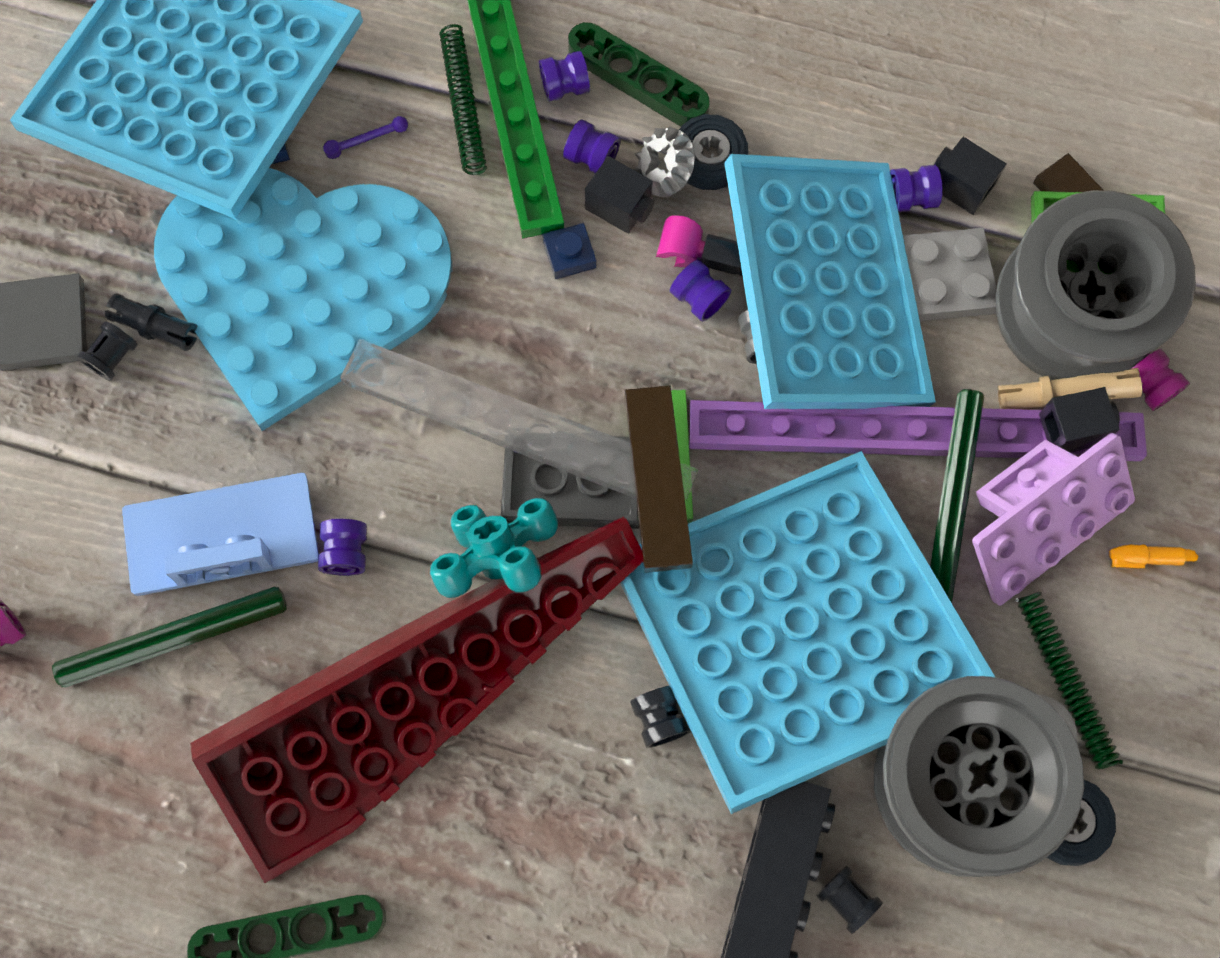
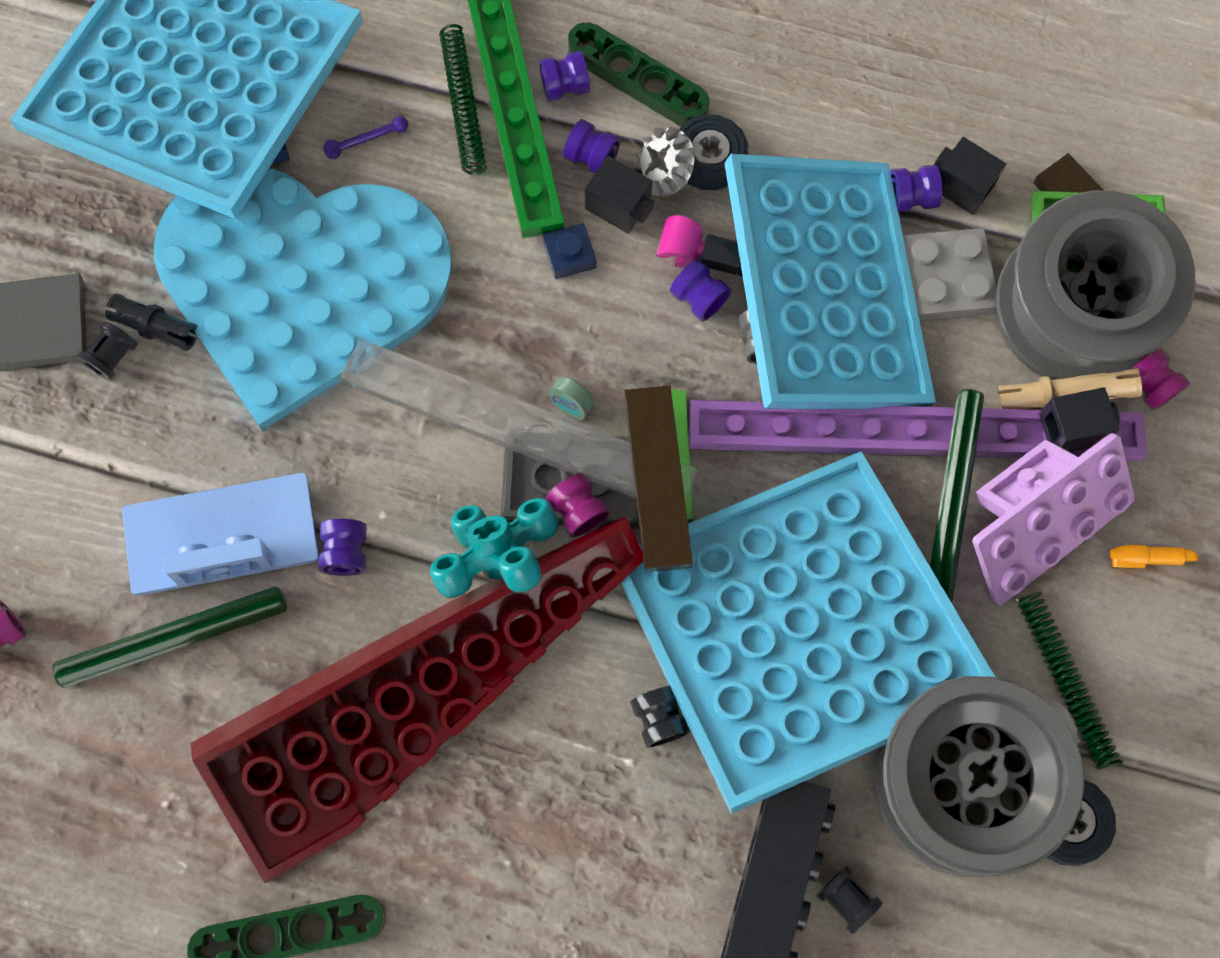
none -> magenta wheel [546,473,610,538]
none -> sand green tile [548,377,594,420]

